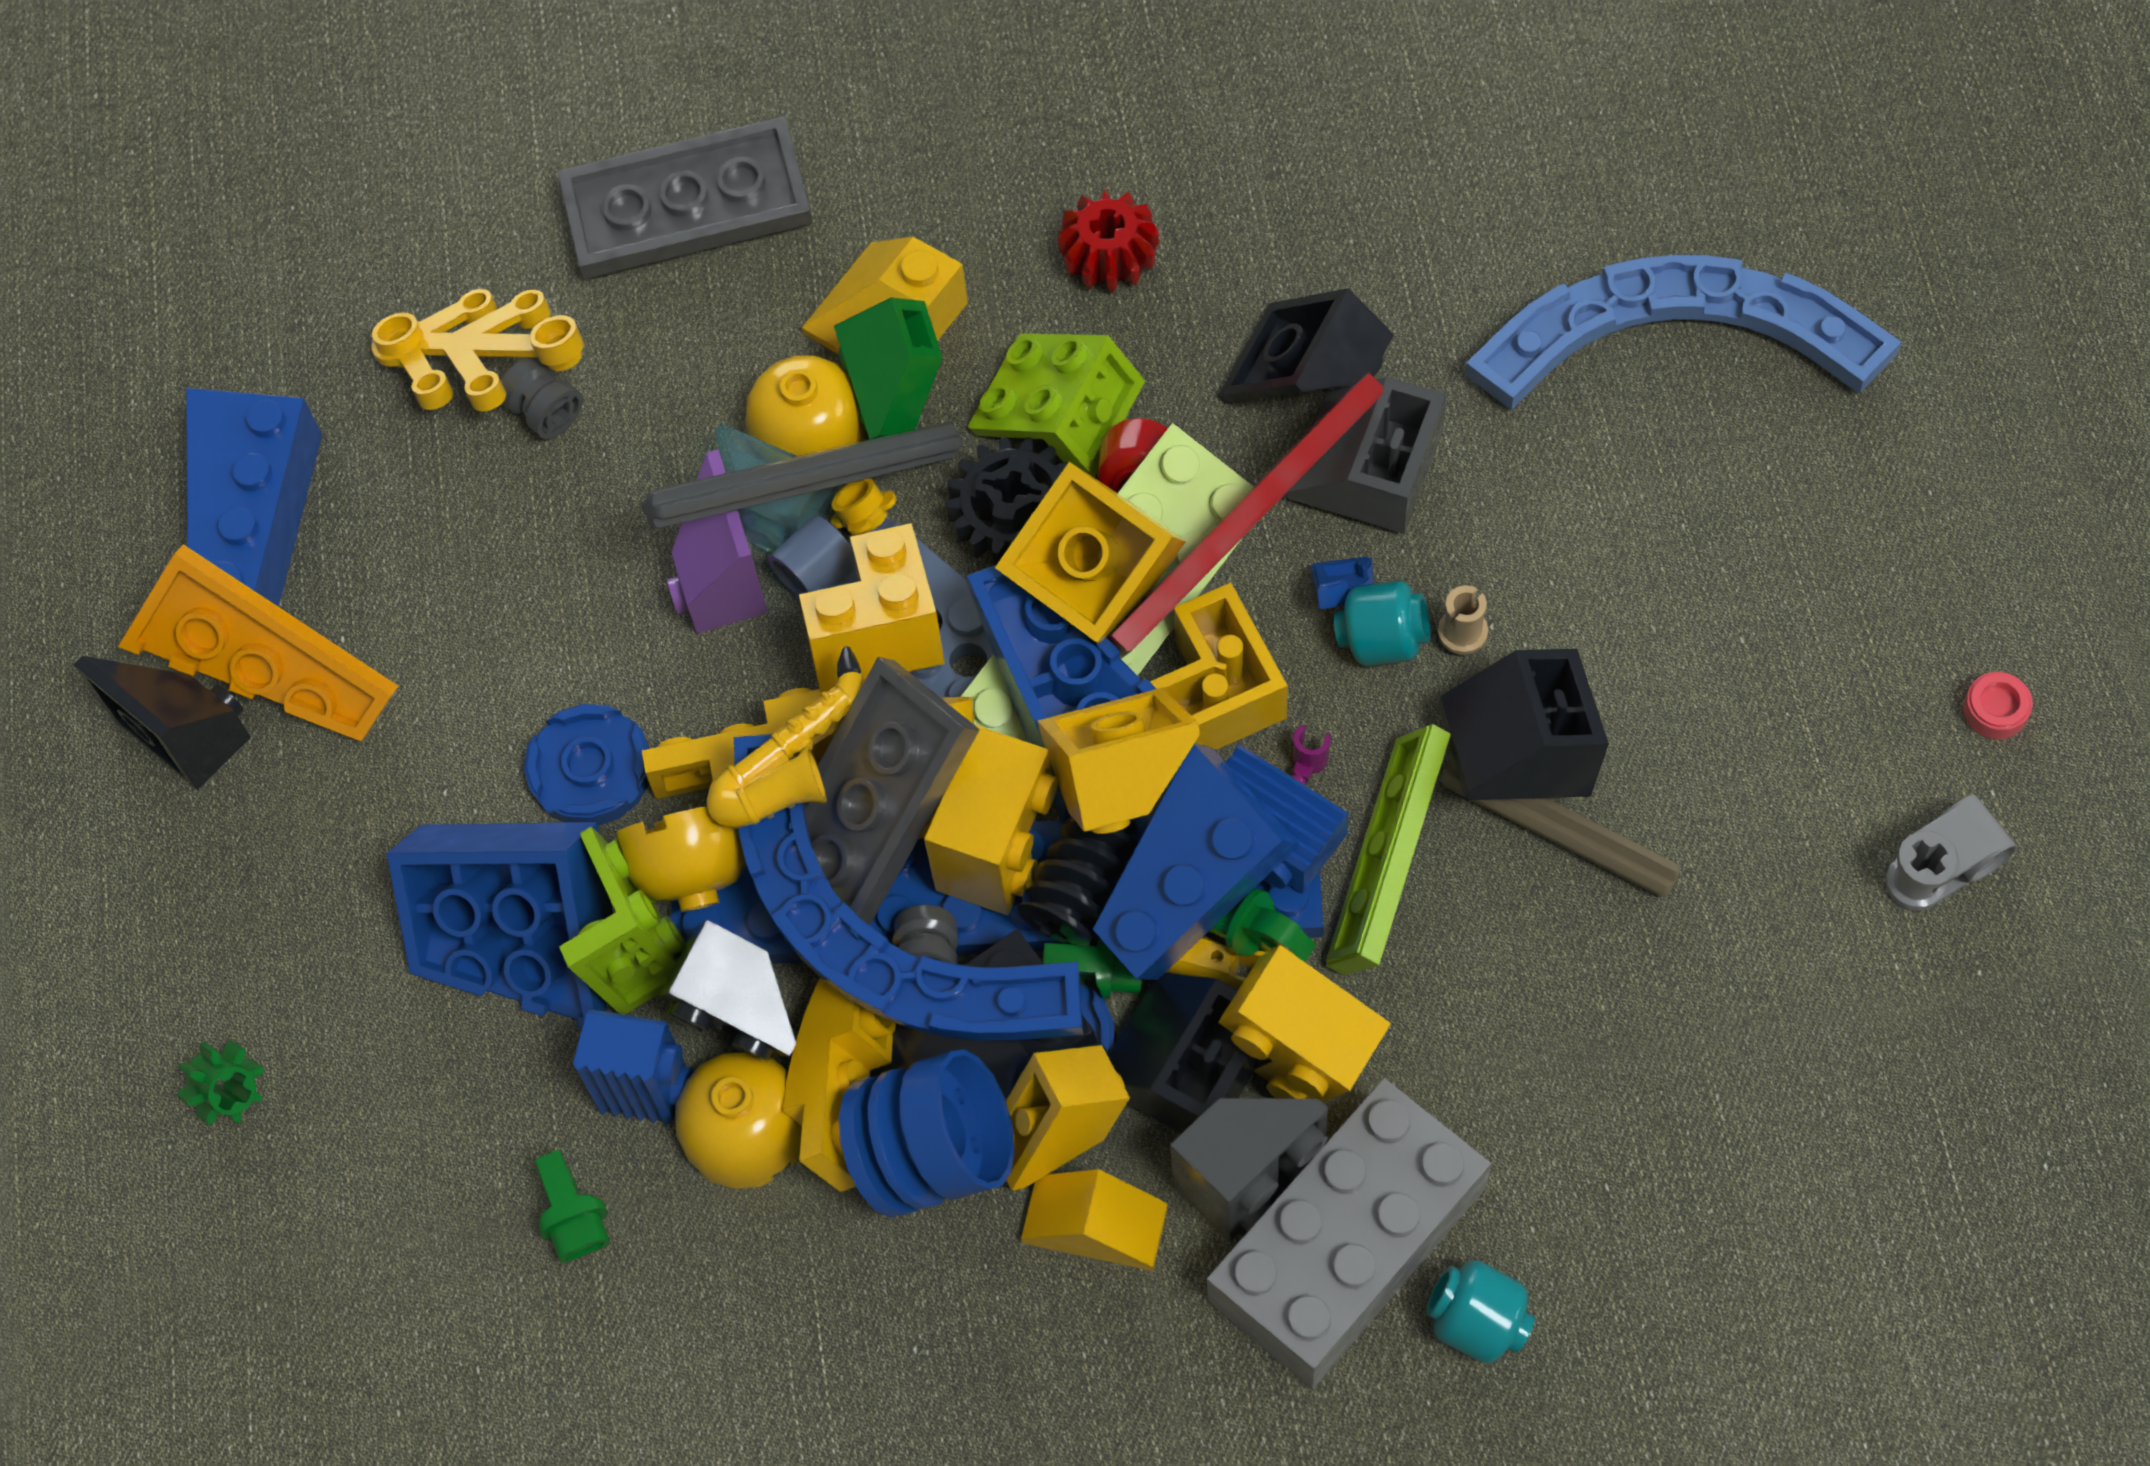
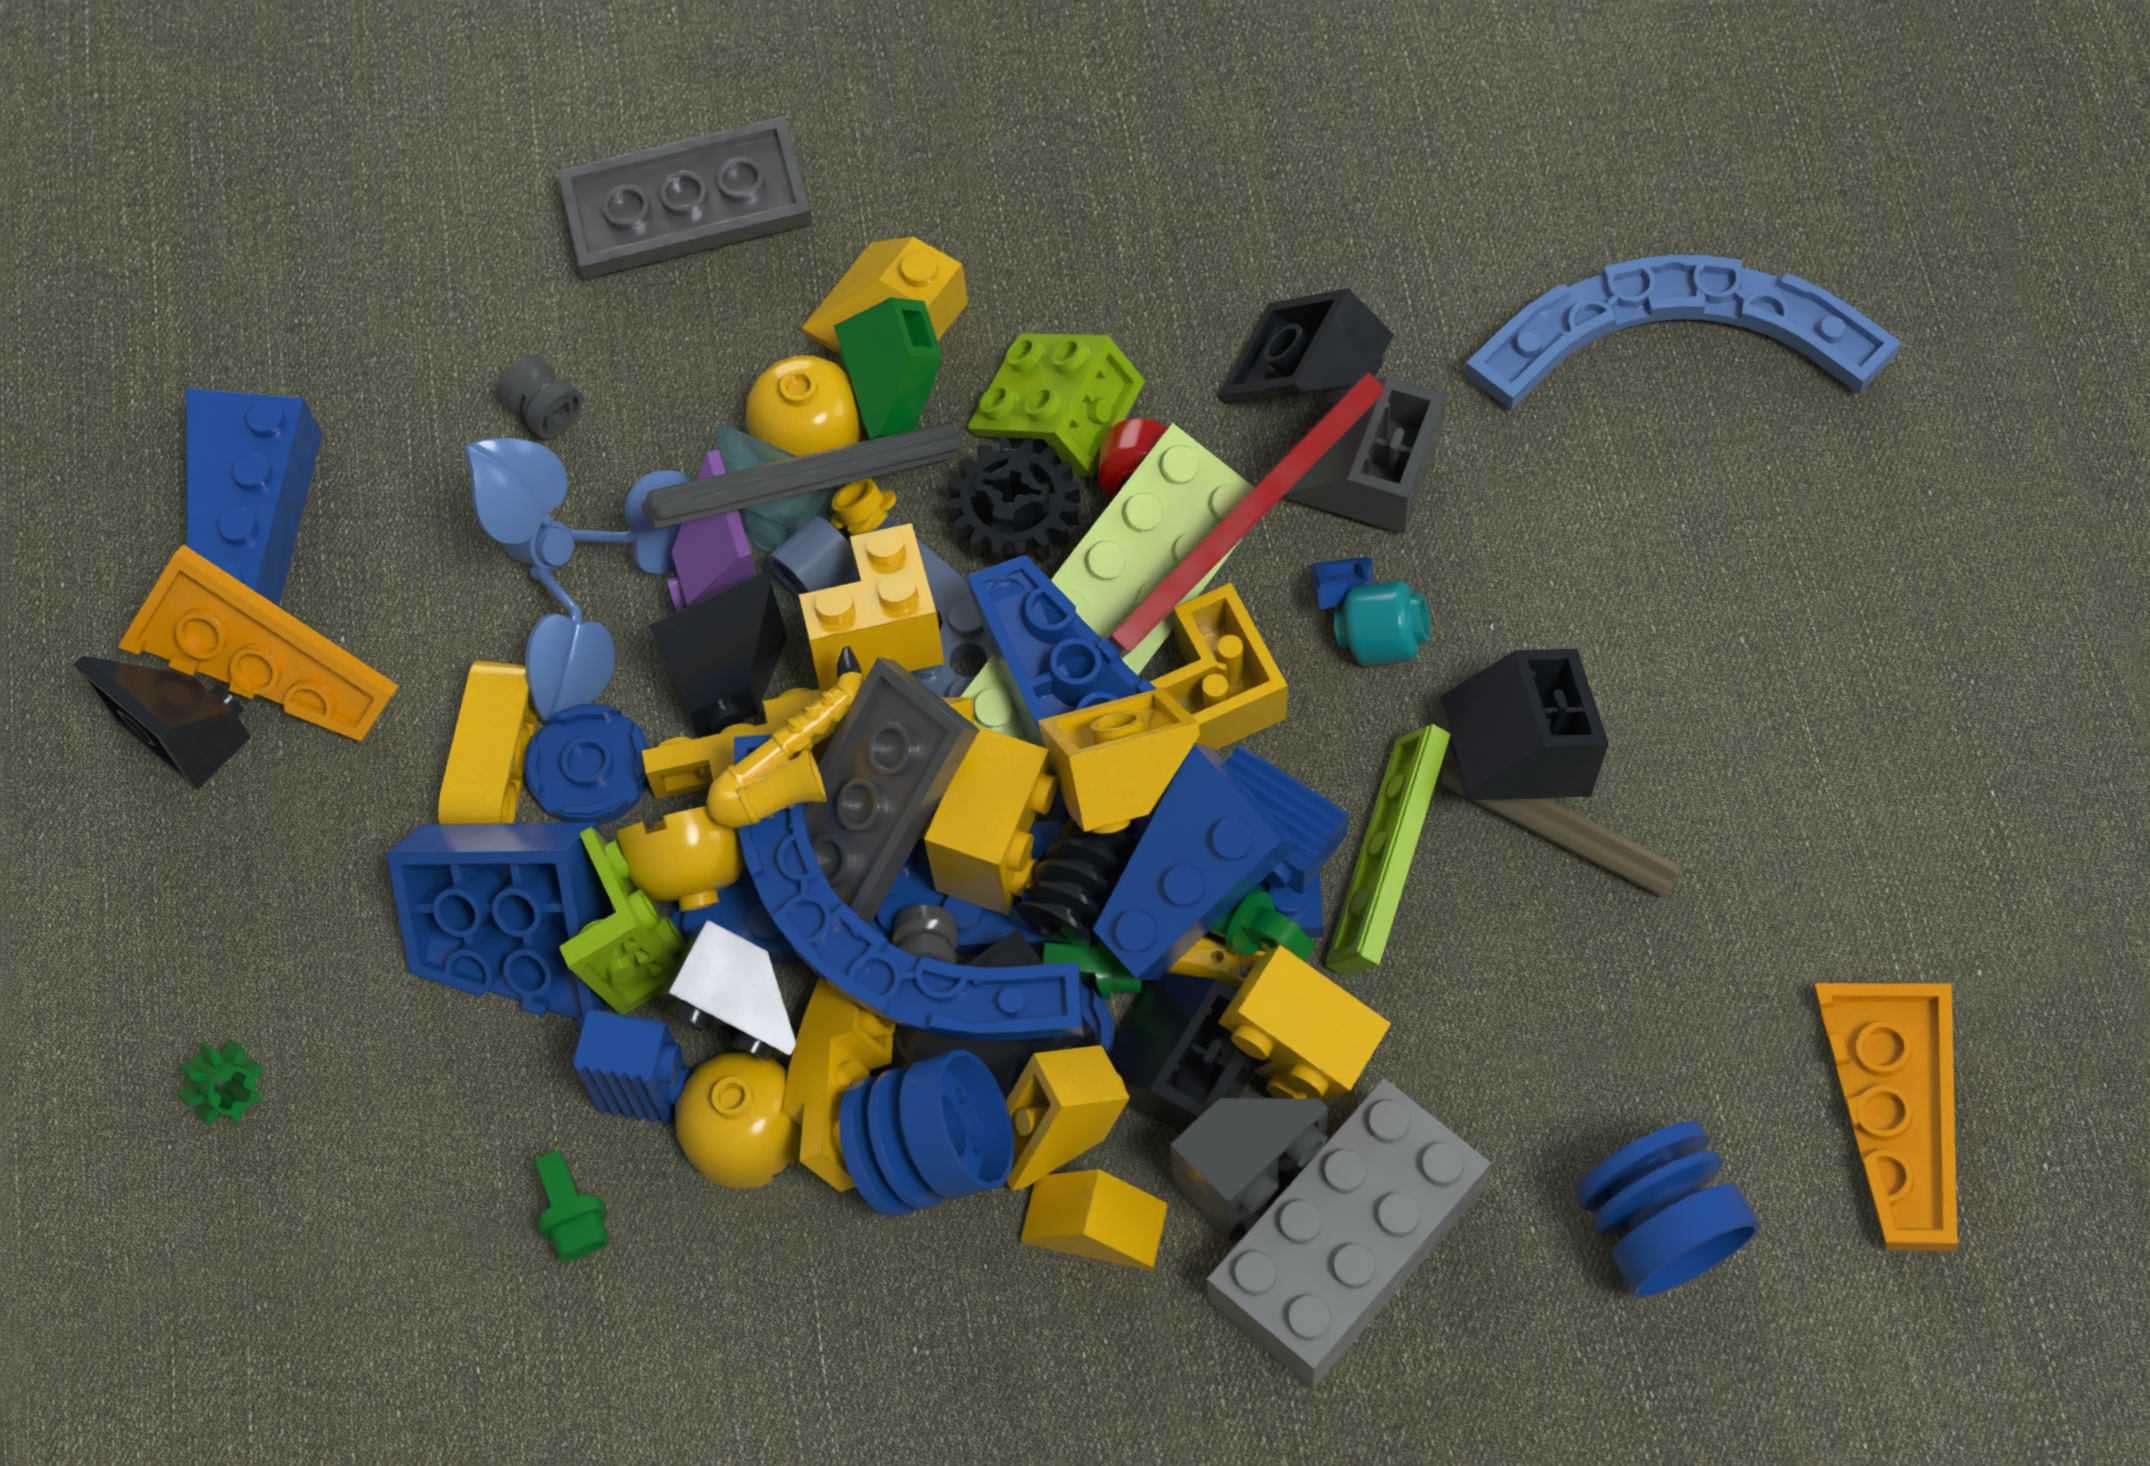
yellow plant [372,289,584,411] -> none
yellow slope [995,462,1186,643] -> none
red gear [1057,187,1159,294] -> none
magenta hand [1290,725,1331,785] -> none
teal head [1426,1260,1535,1364] -> none
tan pin [1438,585,1489,655] -> none
light grey piece [1885,795,2018,911] -> none
coral tile [1963,672,2033,739] -> none
none -> yellow beam [438,660,538,824]
none -> medium blue plant [464,437,694,723]
none -> black slope [649,571,787,738]
none -> blue wheel [1574,1120,1761,1298]
none -> light orange wing [1814,983,1957,1252]

